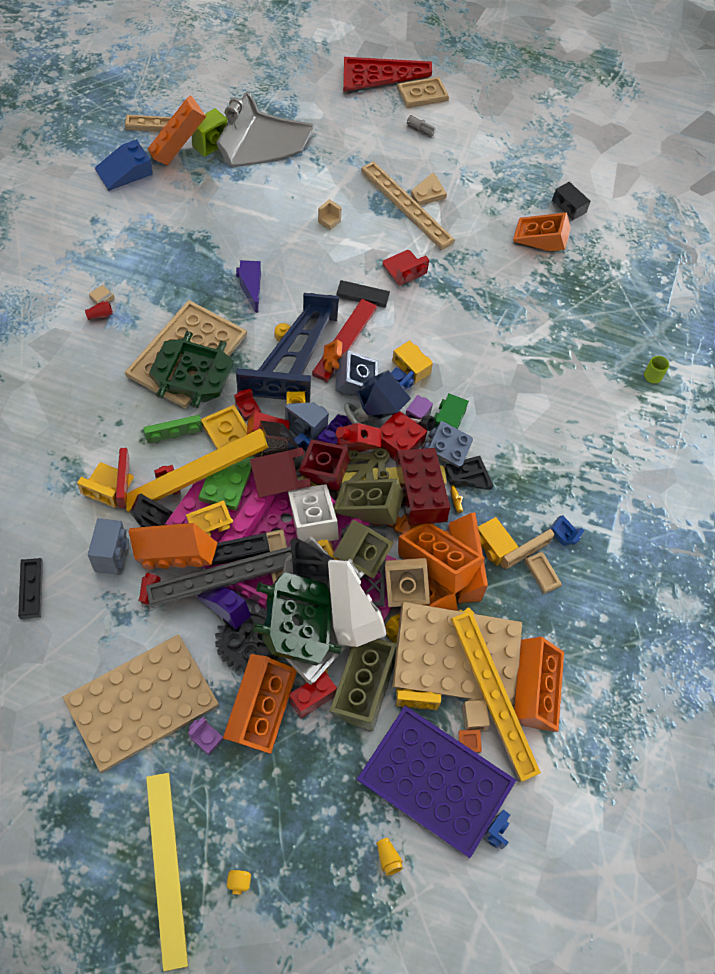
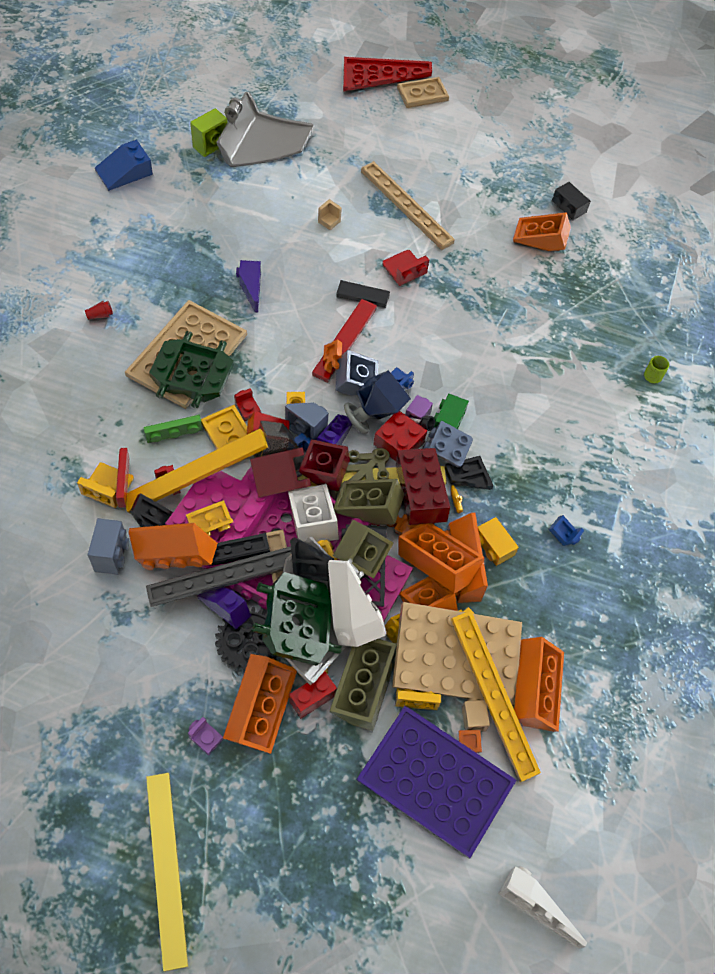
black tile [18,558,43,619] -> none
tan plate [63,634,219,774] -> none
tan tile [89,285,114,304] -> none
tan tile [125,114,171,132] -> none
red cone [138,573,161,605] -> none
orange slope [148,95,206,166] -> none
bright green plate [199,457,253,511] -> none
yellow piece [226,870,251,895] -> none
dark blue piece [236,293,339,402] -> none
yellow piece [275,323,291,342] -> none
red torso [336,423,381,452] -> none
yellow cone [376,838,403,876] -> none
tan slope [385,558,430,607] -> none
yellow brick [392,340,433,384] -> none
light grey axle [406,115,436,136] -> none
tan wing [411,173,447,205] -> none
blue bracket [484,809,510,849] -> none
tan tile [500,529,554,570] -> none
tan tile [524,551,562,594] -> none
none -> white wedge [498,866,587,949]

